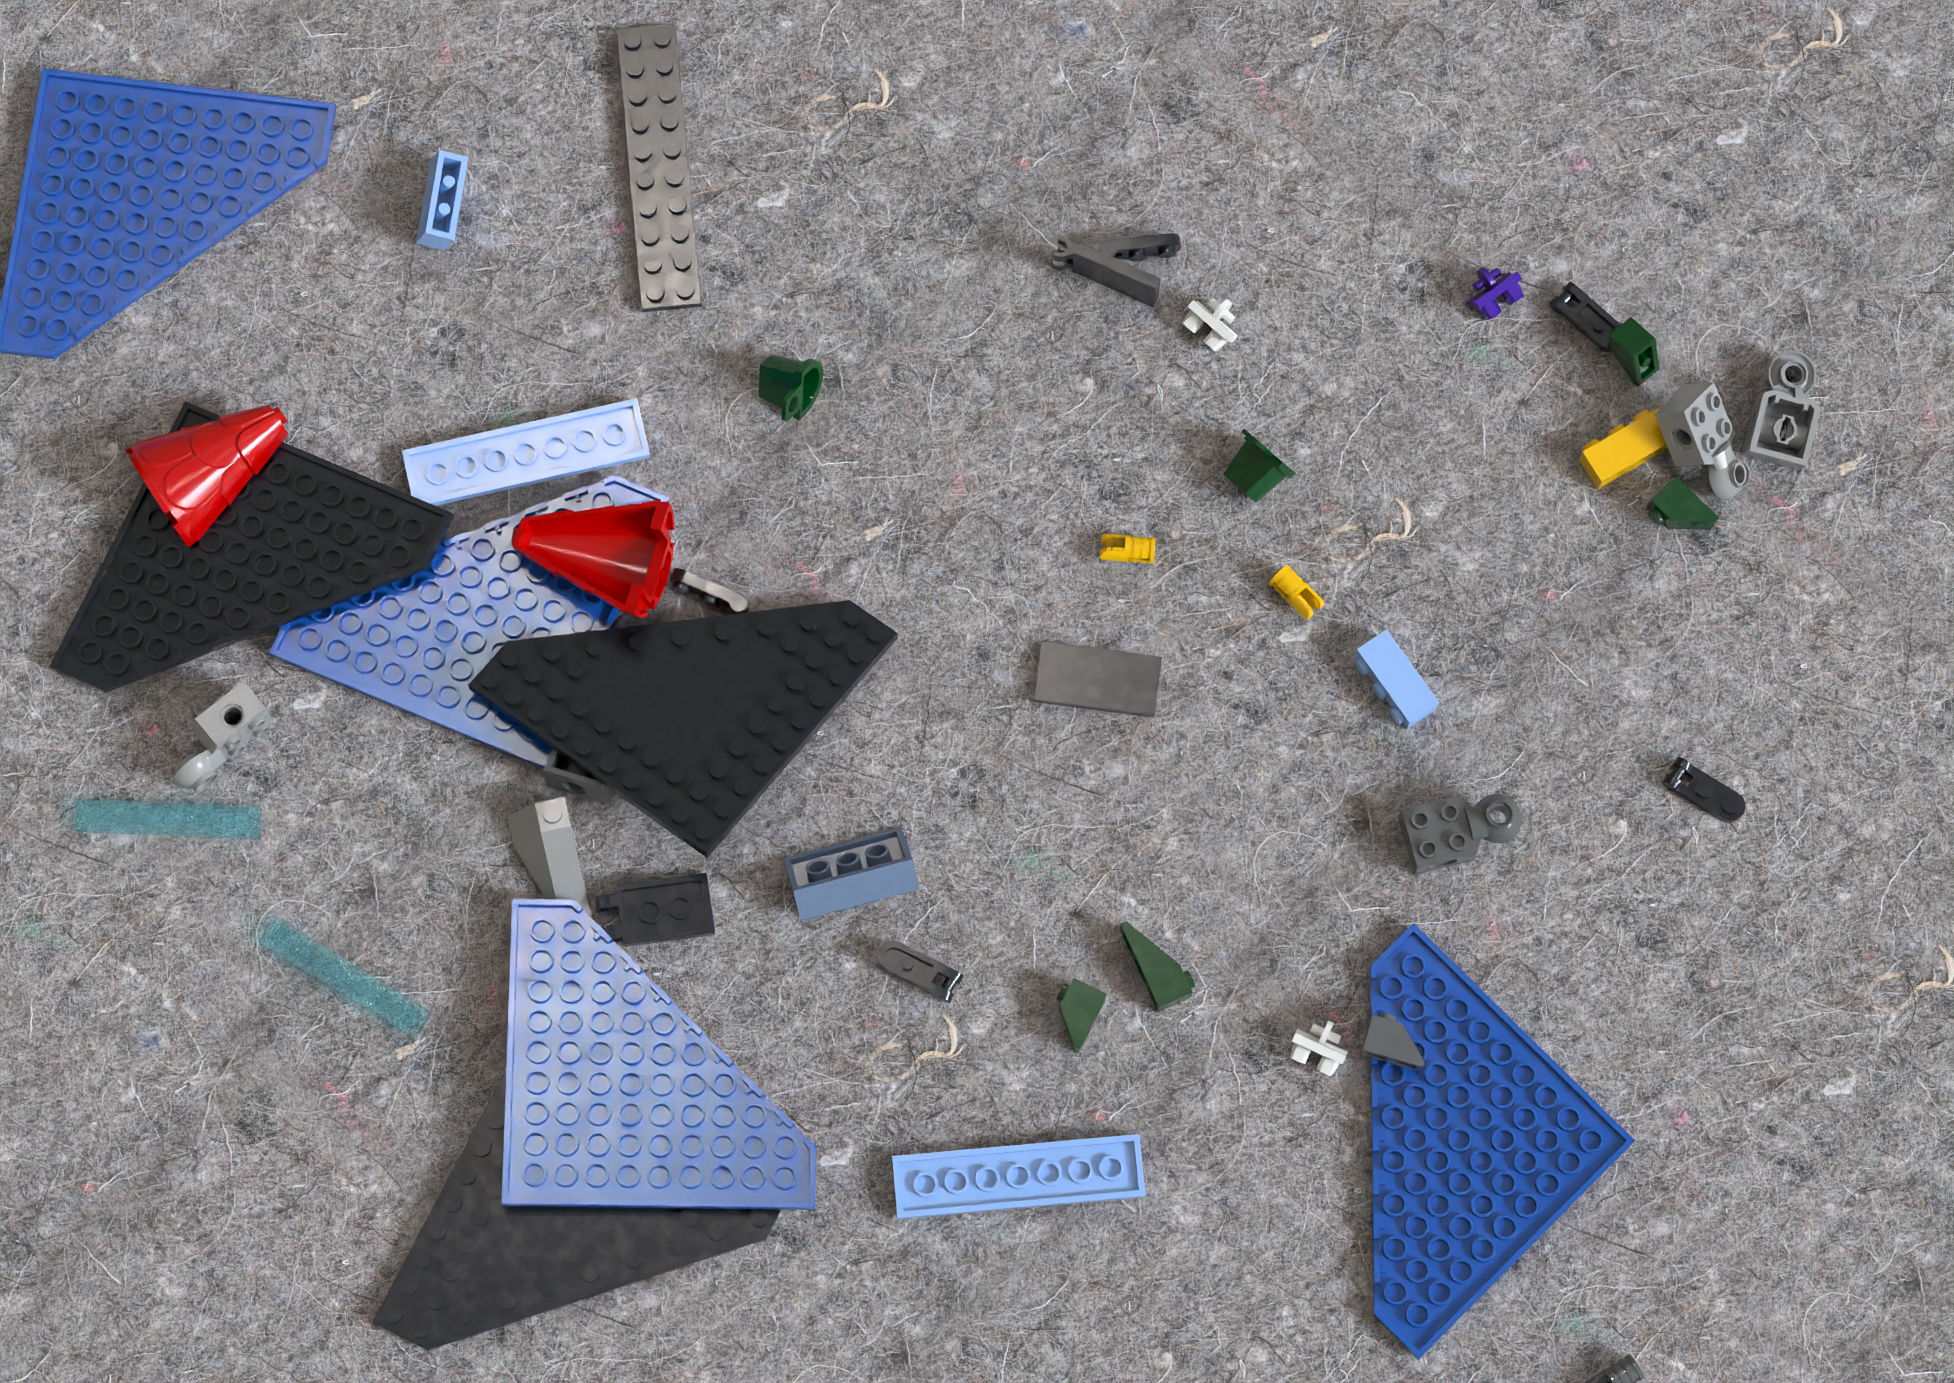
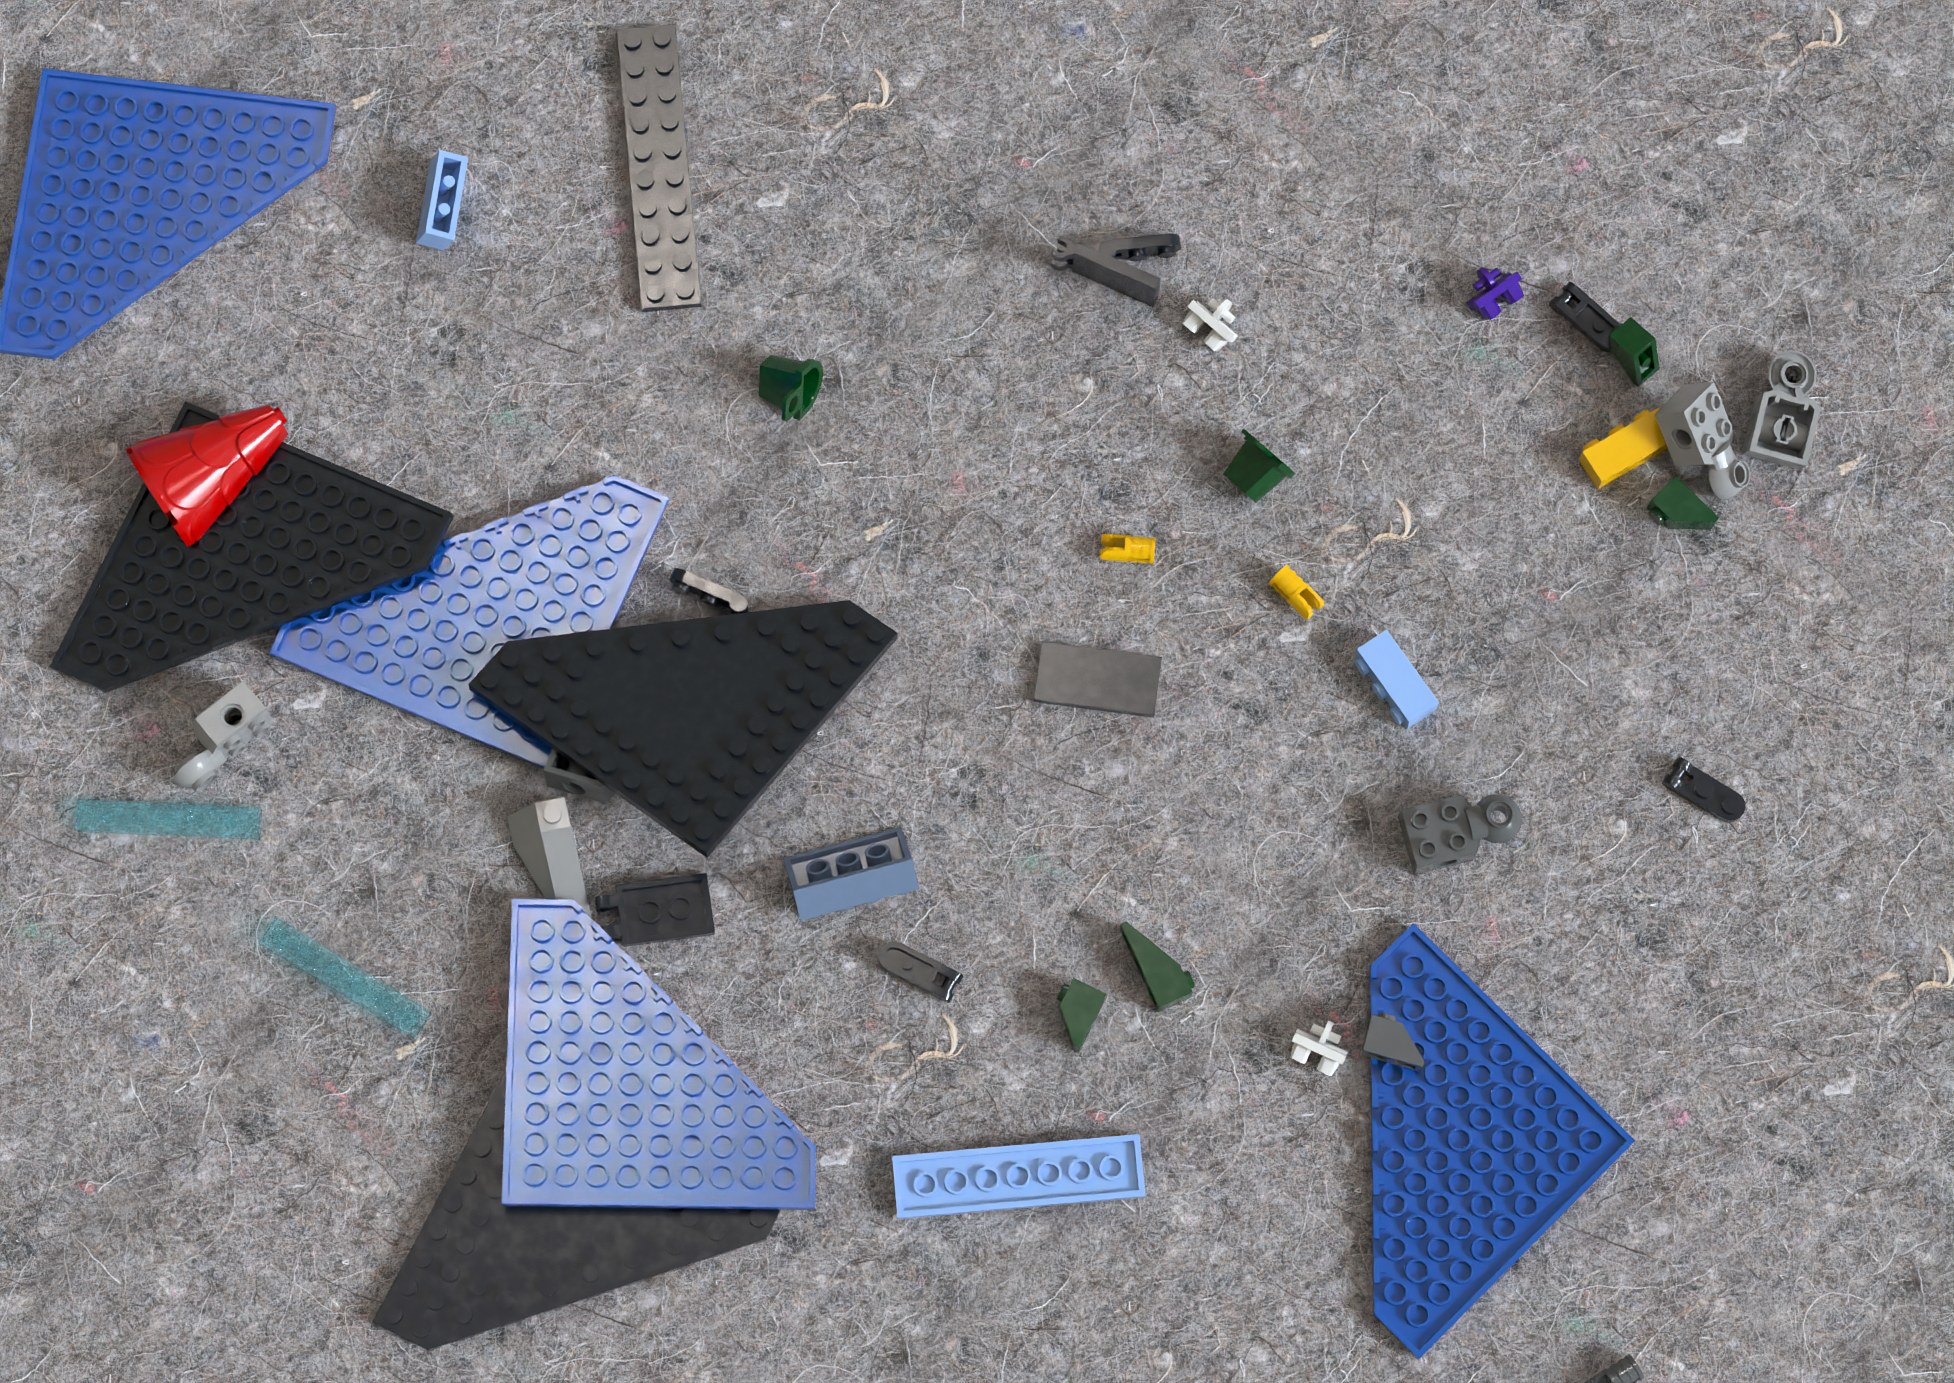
light blue plate [402,398,651,506] -> none
red cone [512,500,675,618] -> none

